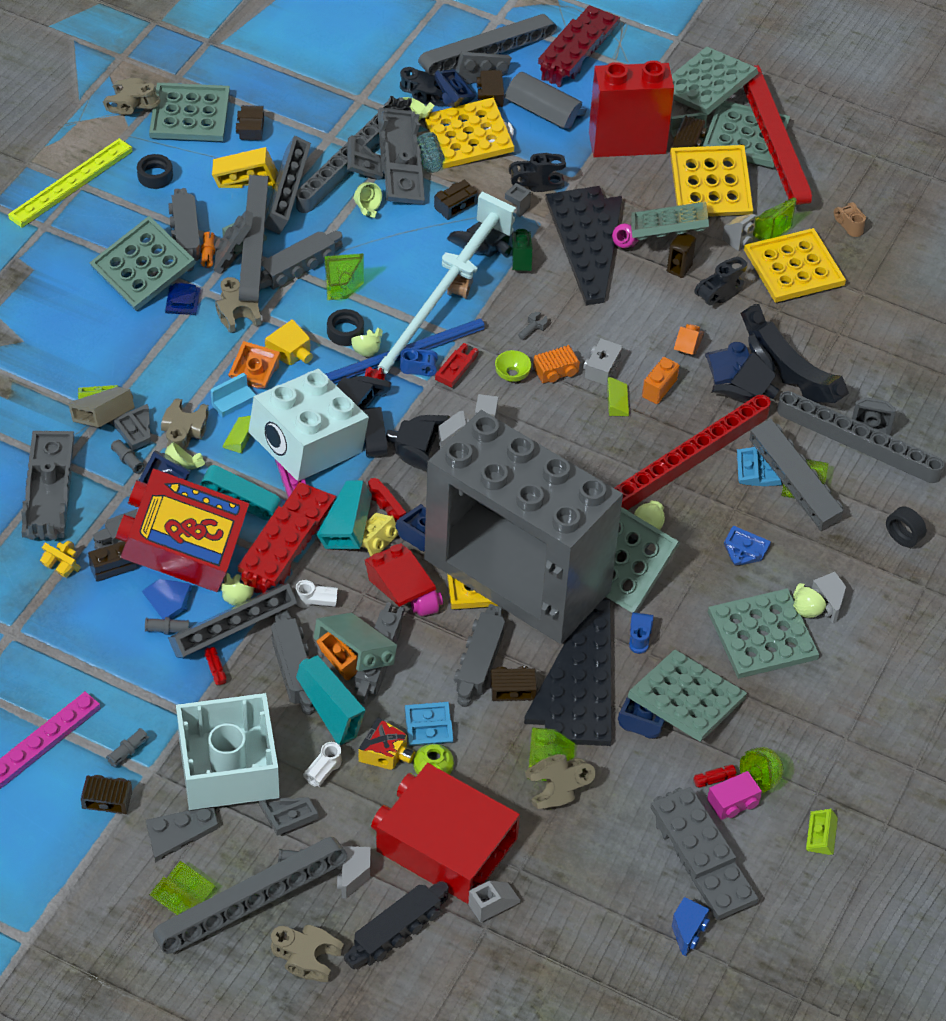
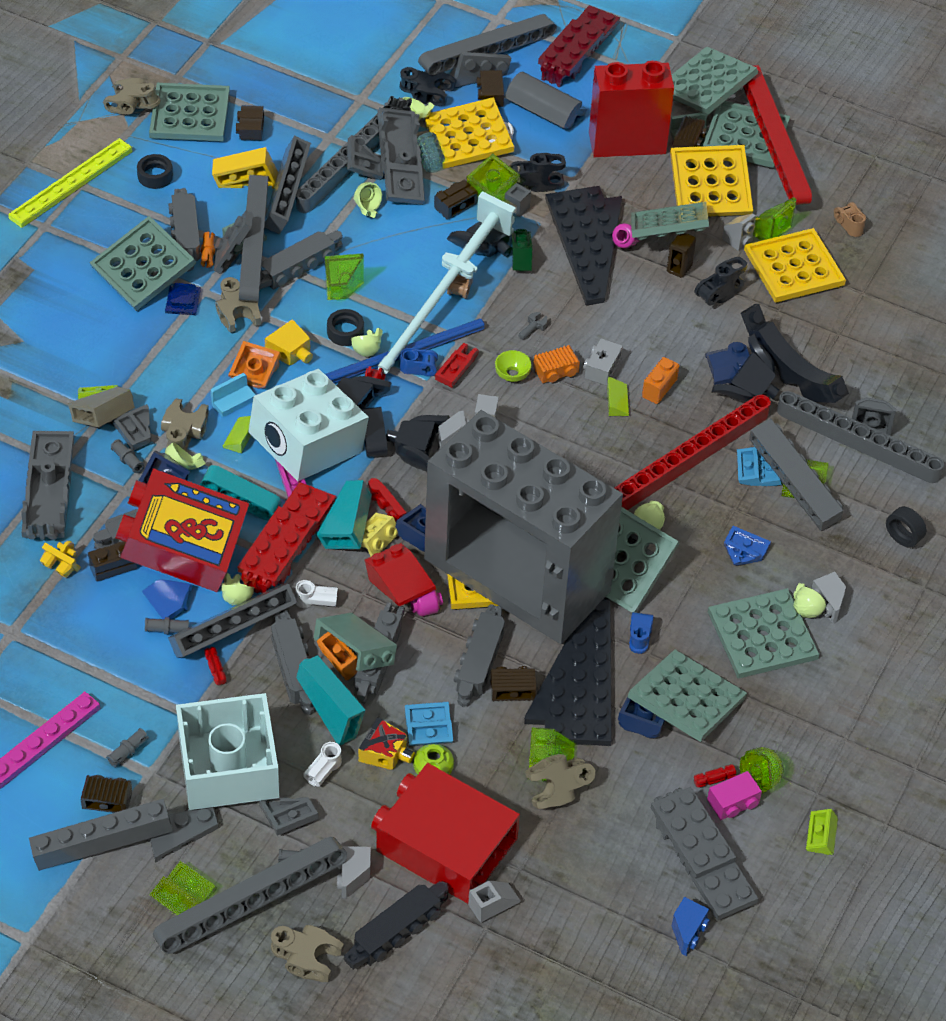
dark blue slope [435,69,476,107] -> none
orange slope [674,324,704,355] -> none
none -> dark grey brick [29,798,173,871]
none -> clear neon green slope [466,154,519,202]

